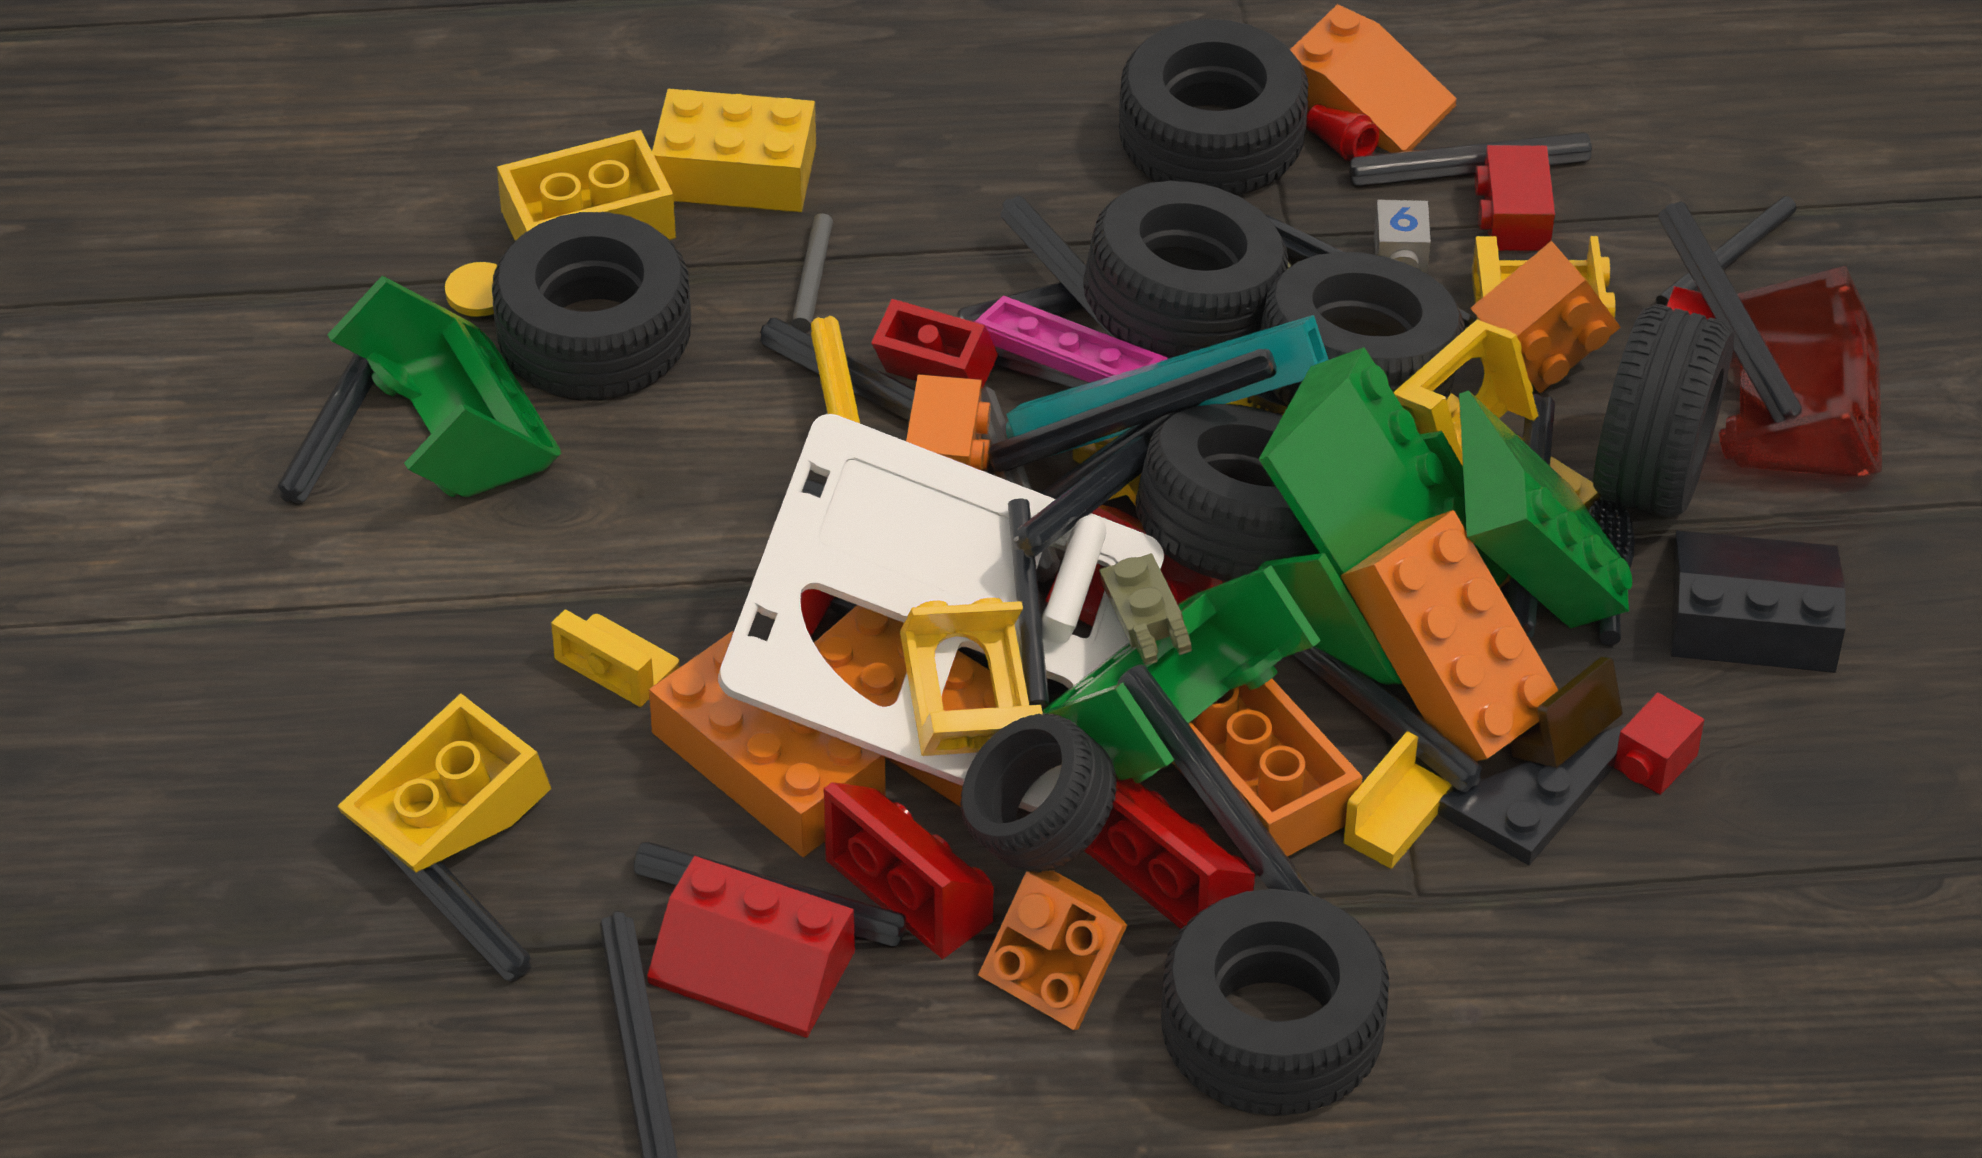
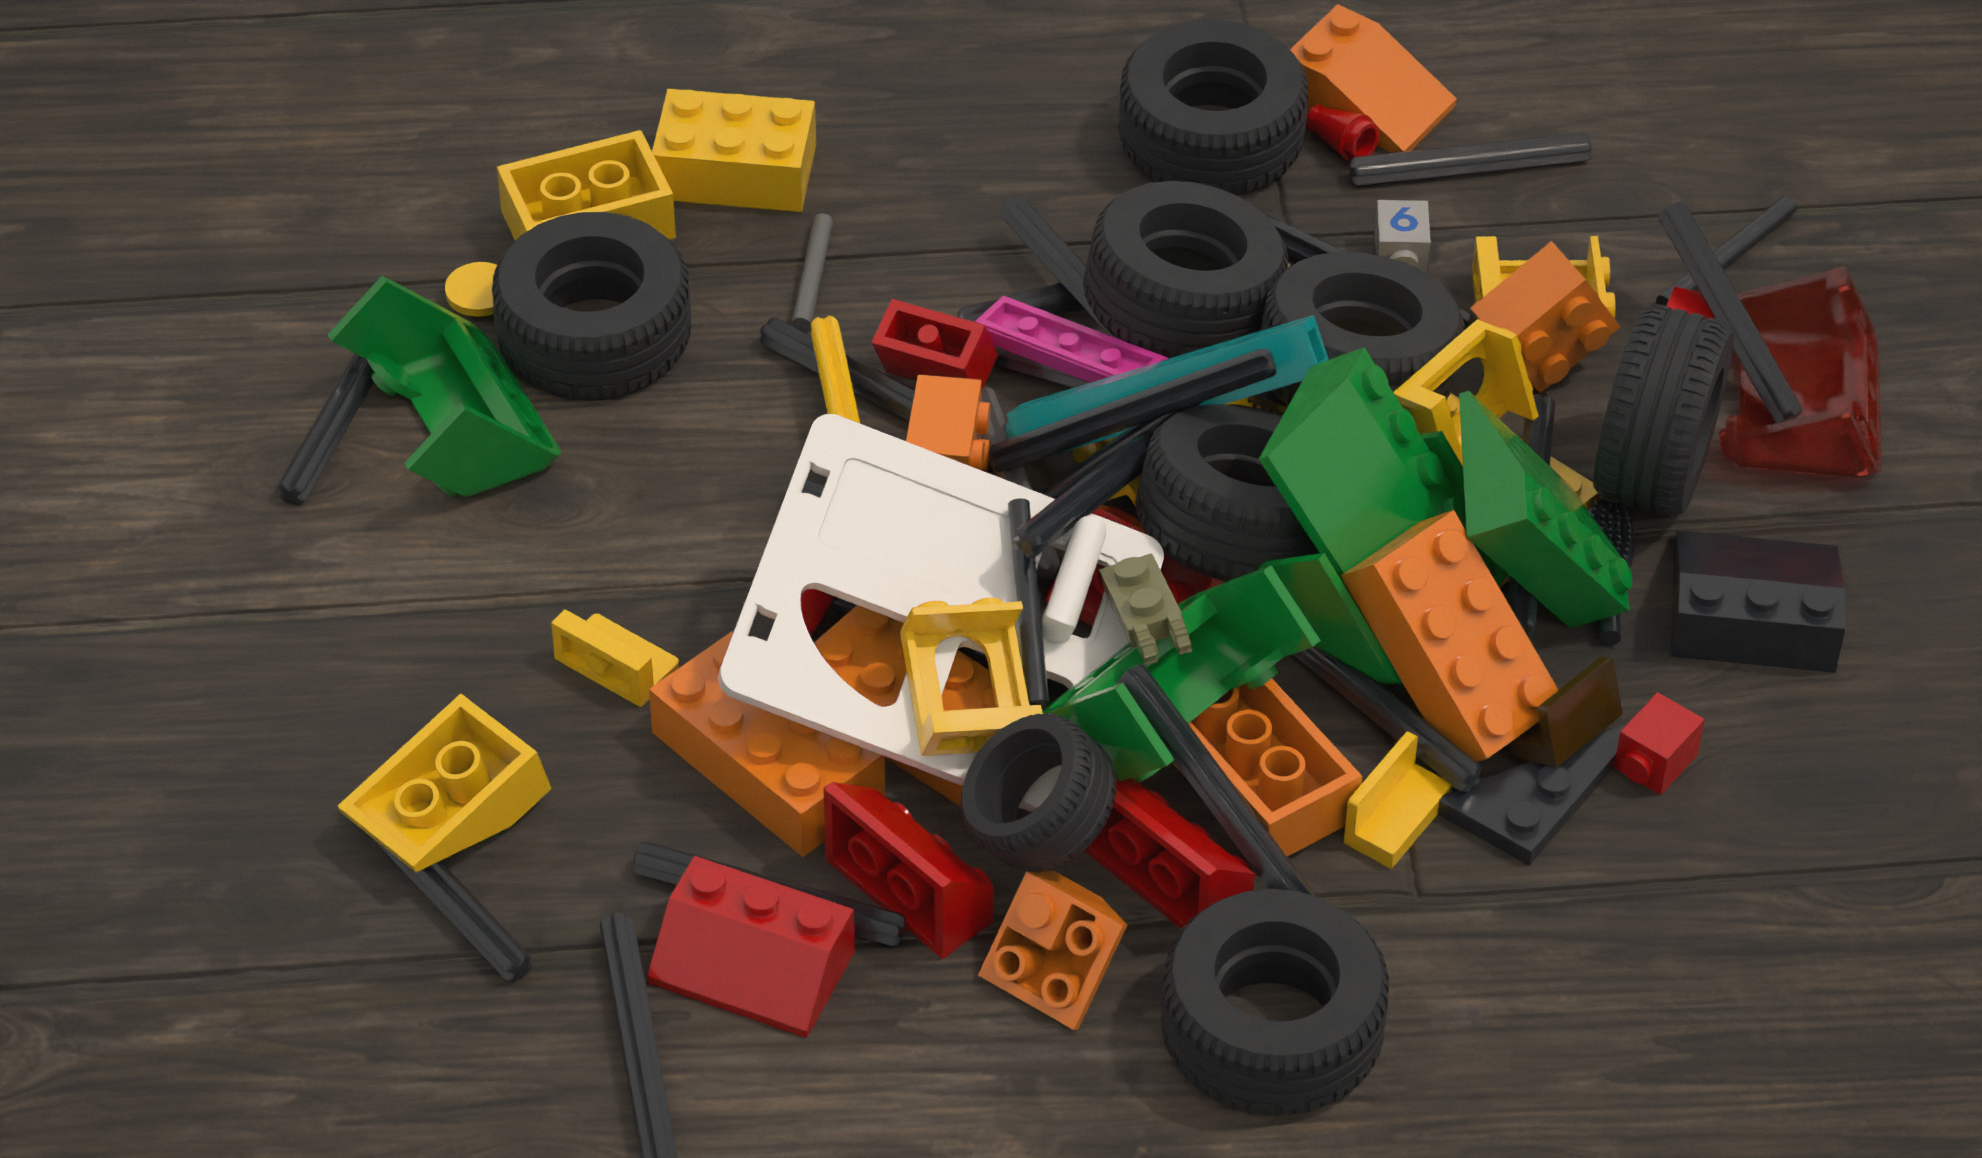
red brick [1475,145,1555,251] -> none

